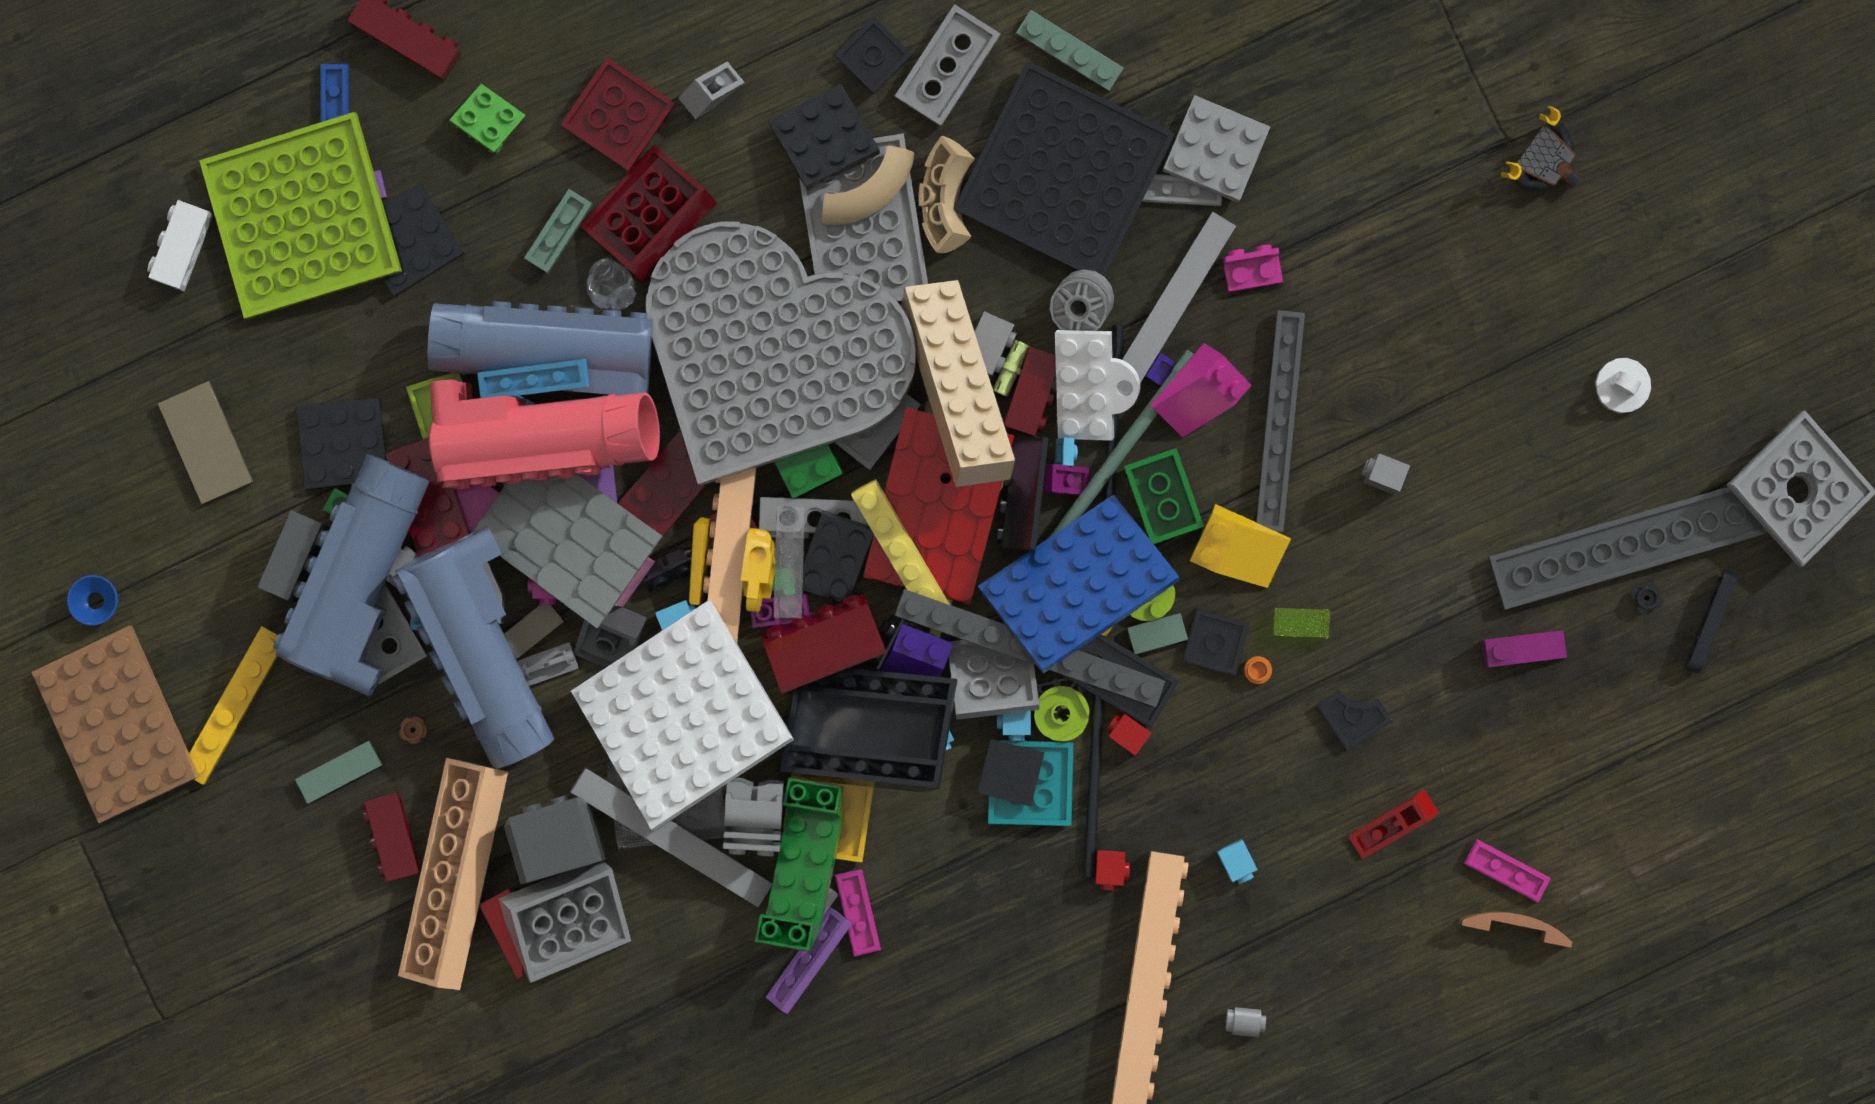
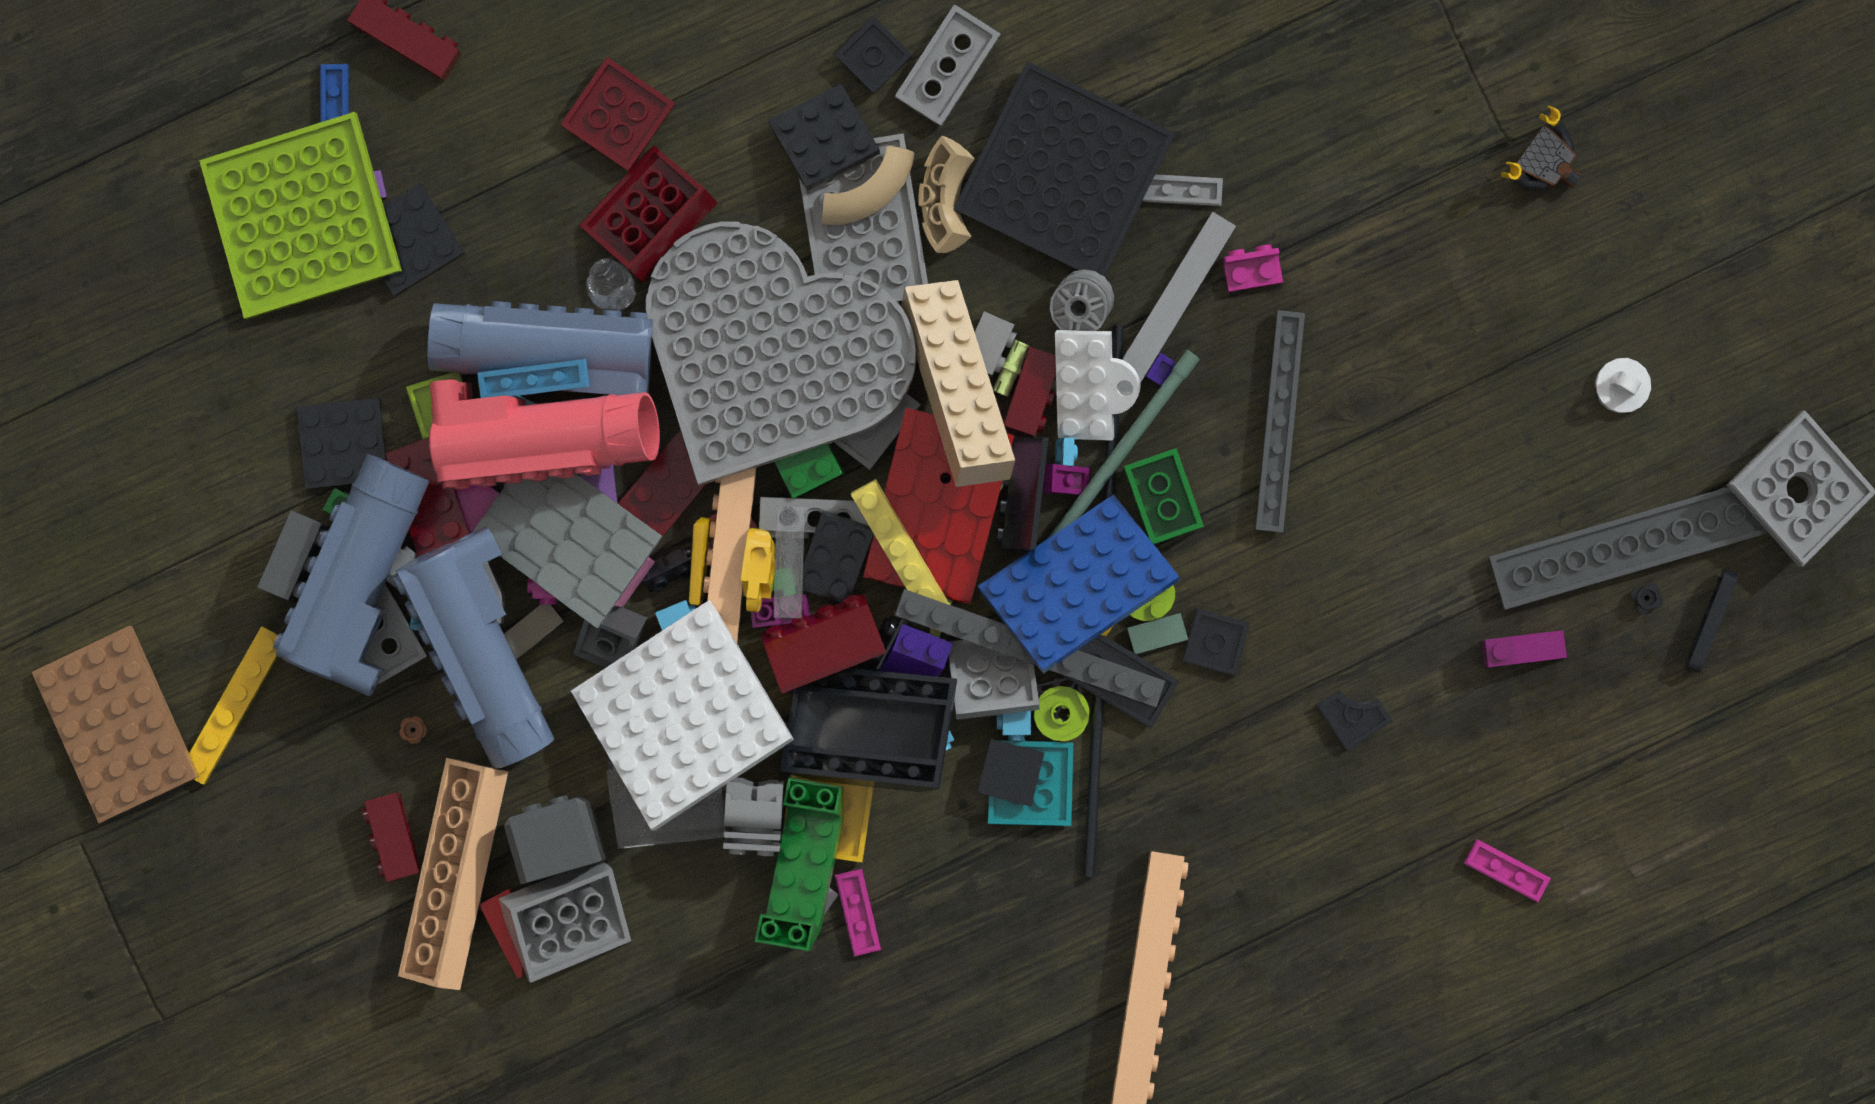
blue piece [67,575,119,626] -> none
white brick [147,200,213,291] -> none
dark tan tile [158,381,254,505] -> none
sand green tile [295,741,382,804] -> none
bright green hinge [449,84,526,154] -> none
light grey hinge [518,642,579,686] -> none
sand green plate [524,189,593,274] -> none
light grey tile [570,768,772,907] -> none
light grey slope [679,62,745,119] -> none
medium lavender plate [766,907,852,1014] -> none
sand green plate [1016,10,1124,92] -> none
red brick [1095,850,1130,890] -> none
red brick [1107,714,1152,756] -> none
dark pink slope [1150,343,1252,438] -> none
light grey plate [1163,95,1270,203] -> none
yellow slope [1190,504,1291,588] -> none
medium azure brick [1216,839,1257,884] -> none
light grey brick [1225,1007,1266,1037] -> none
orange plate [1244,656,1272,684] -> none
clear neon green plate [1273,608,1330,638] -> none
red slope [1348,789,1439,859] -> none
light grey brick [1361,454,1410,495] -> none
nougat slope [1459,911,1572,948] -> none

